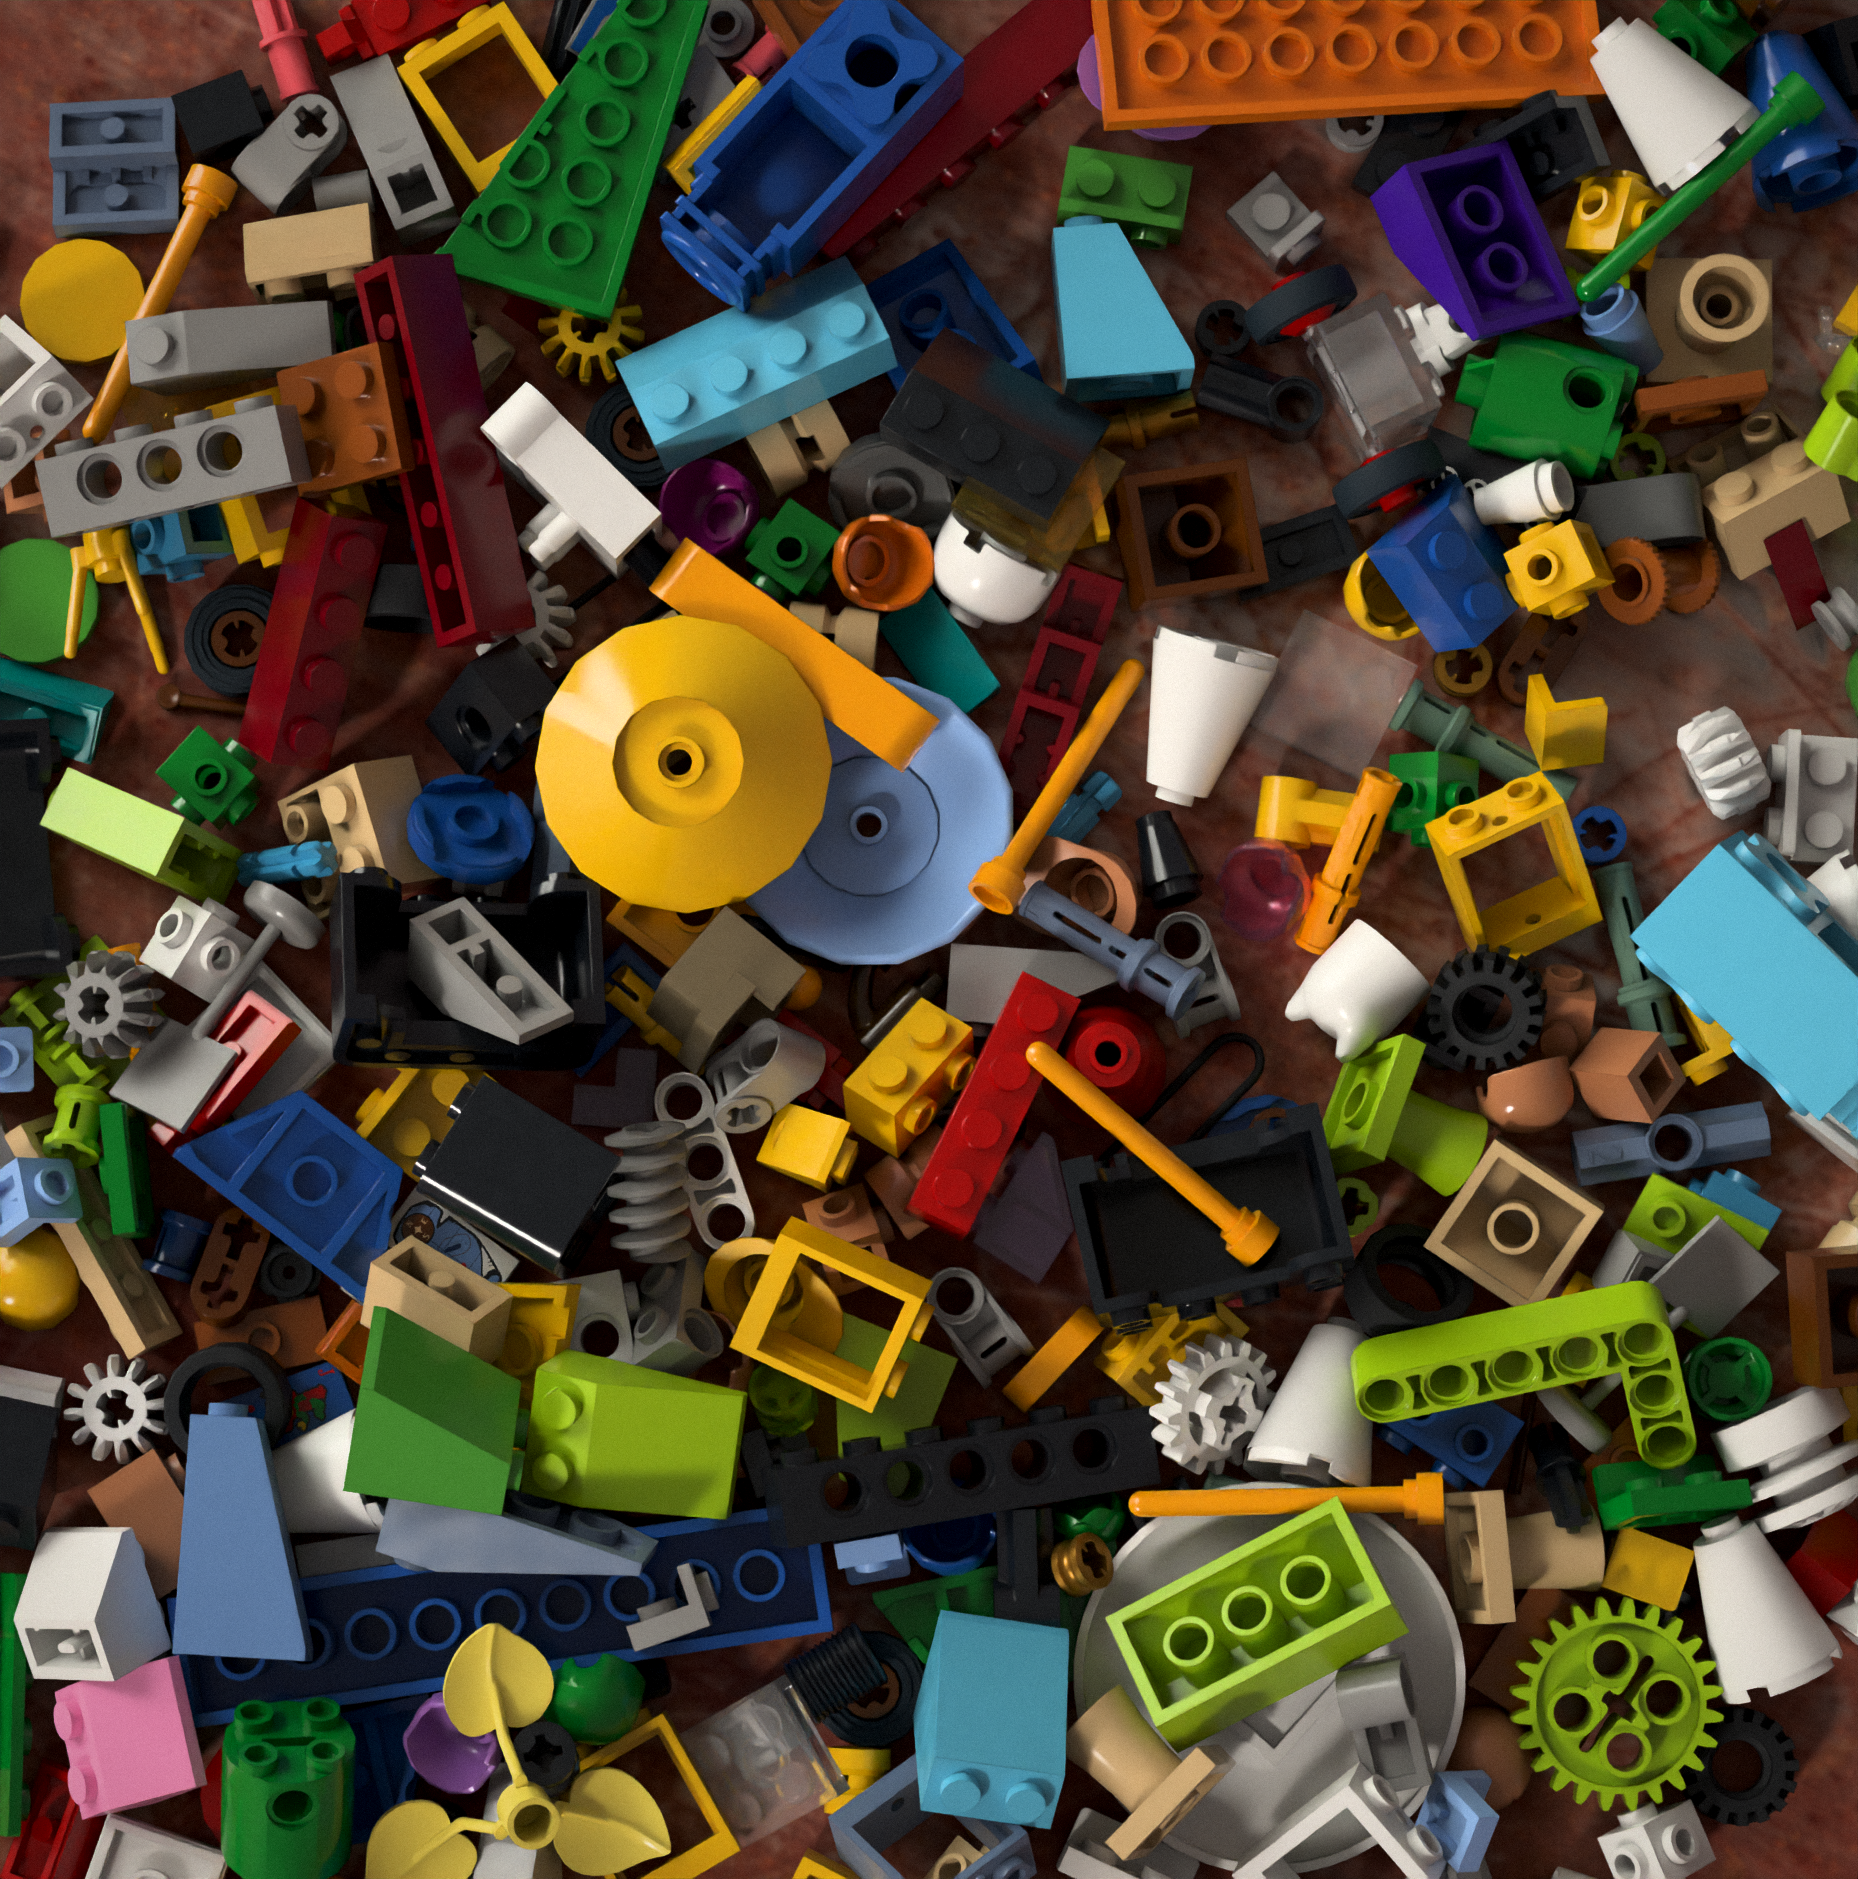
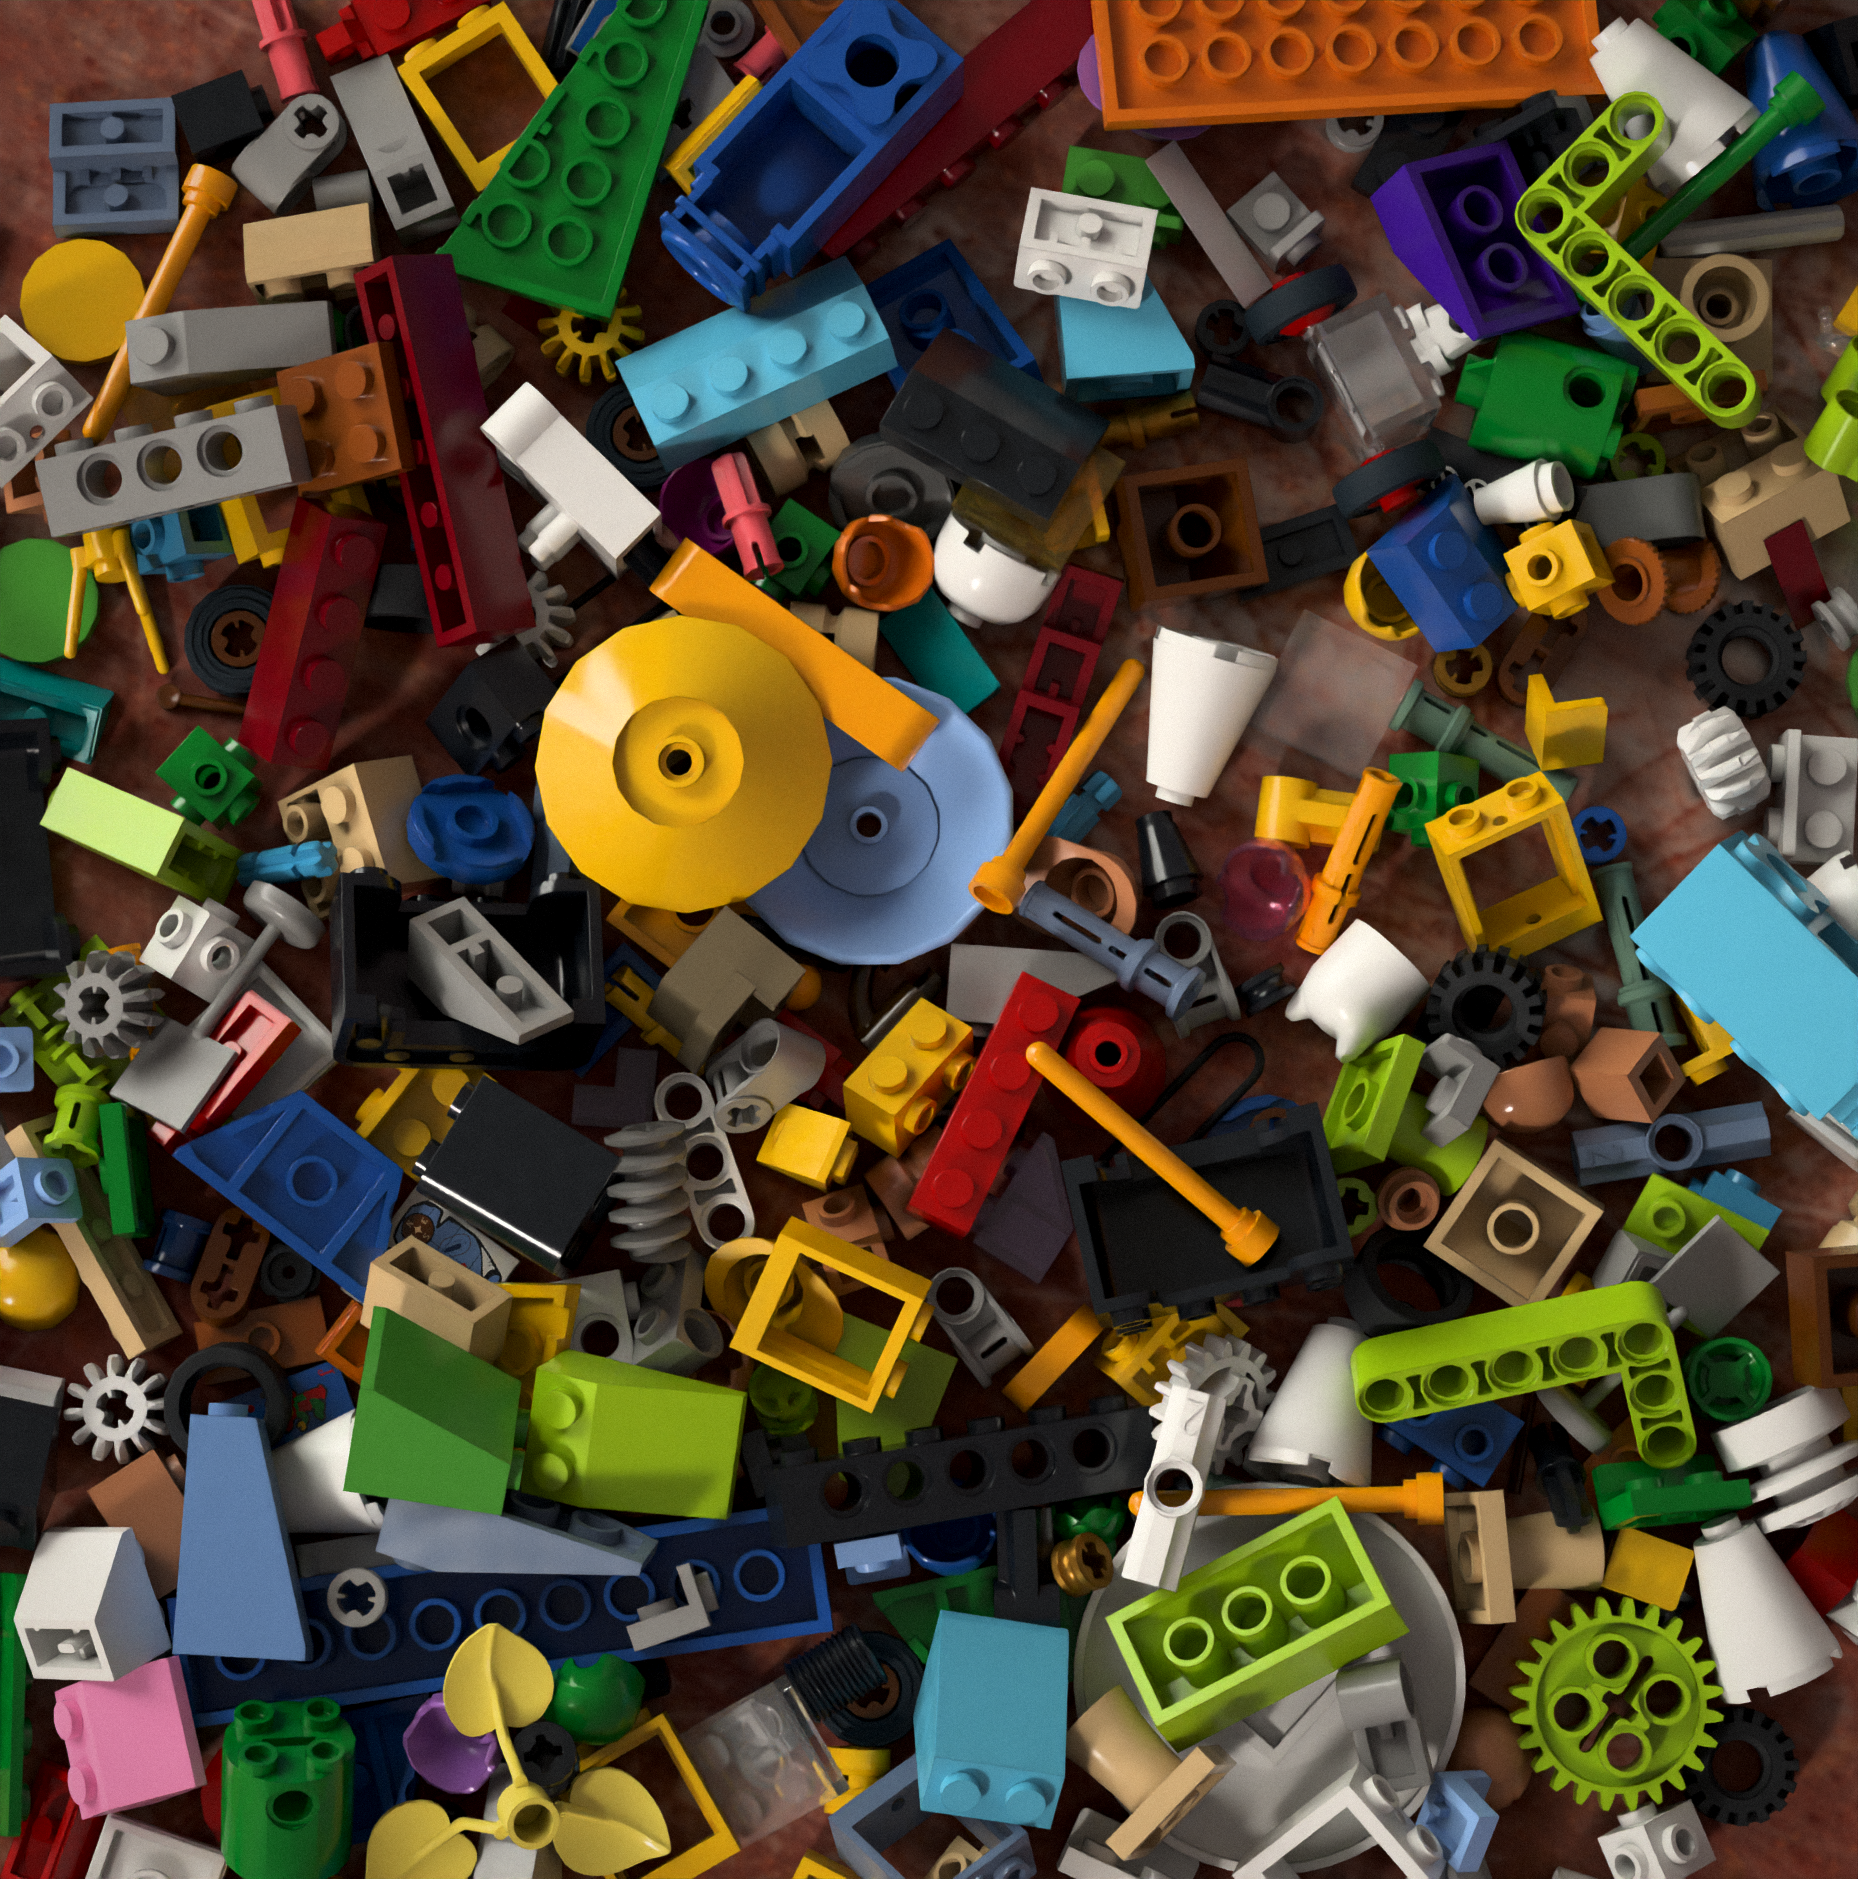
none -> light grey bush [327,1568,389,1627]
none -> coral axle [711,452,784,581]
none -> white bracket [1013,187,1158,309]
none -> white piece [1121,1385,1228,1592]
none -> white sticker [1145,140,1273,308]
none -> black bush [1234,962,1297,1018]
none -> nougat plate [1375,1167,1440,1231]
none -> light grey bracket [1419,1033,1501,1148]
none -> lime beam [1514,91,1762,429]
none -> white axle [1658,204,1845,258]
none -> black tyre [1685,600,1807,721]

